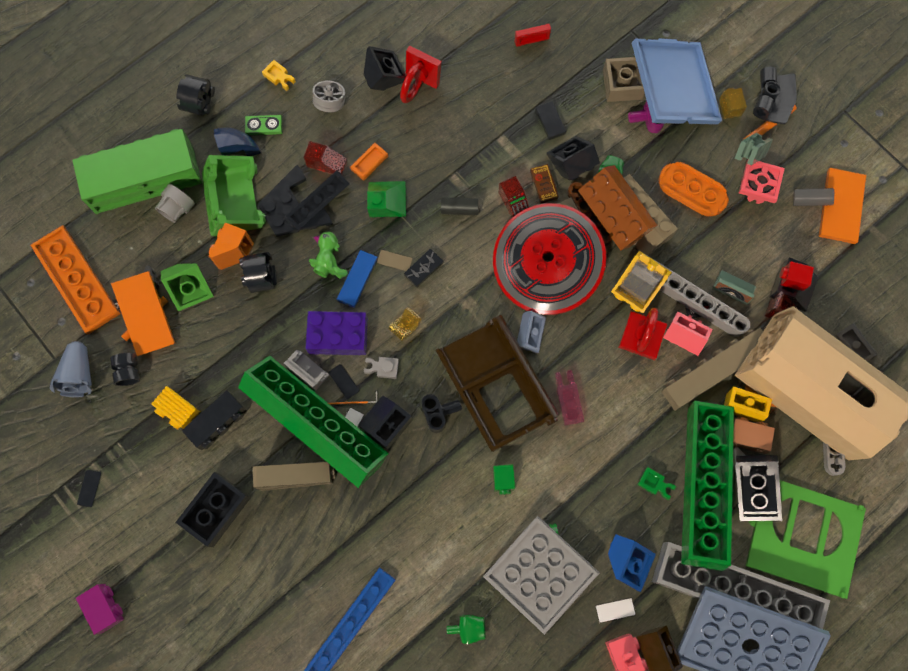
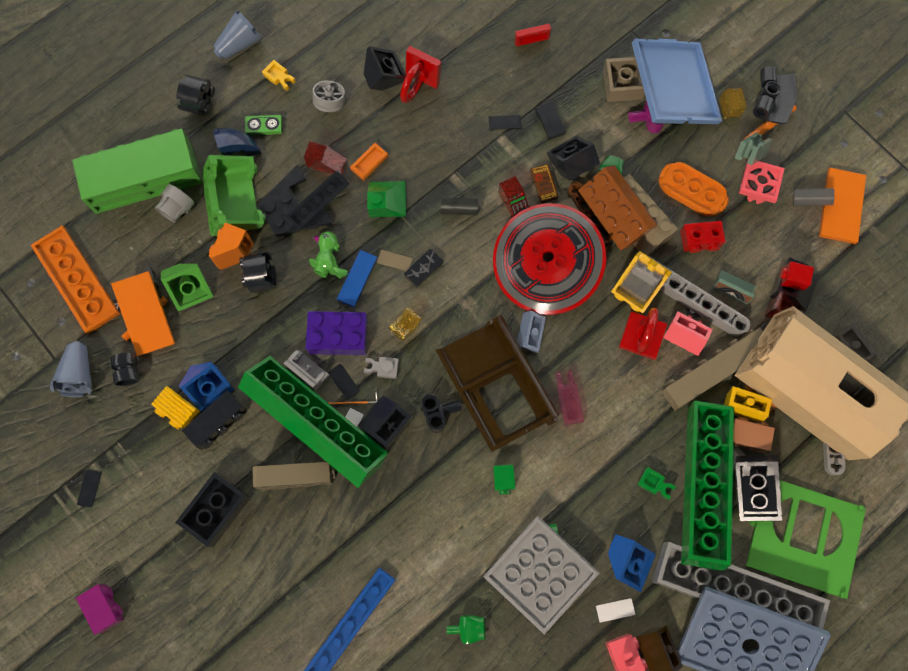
none -> blue slope [179,362,234,412]
none -> sand blue cone [213,10,263,59]
none -> black sticker [489,115,521,130]
none -> red brick [680,221,725,253]

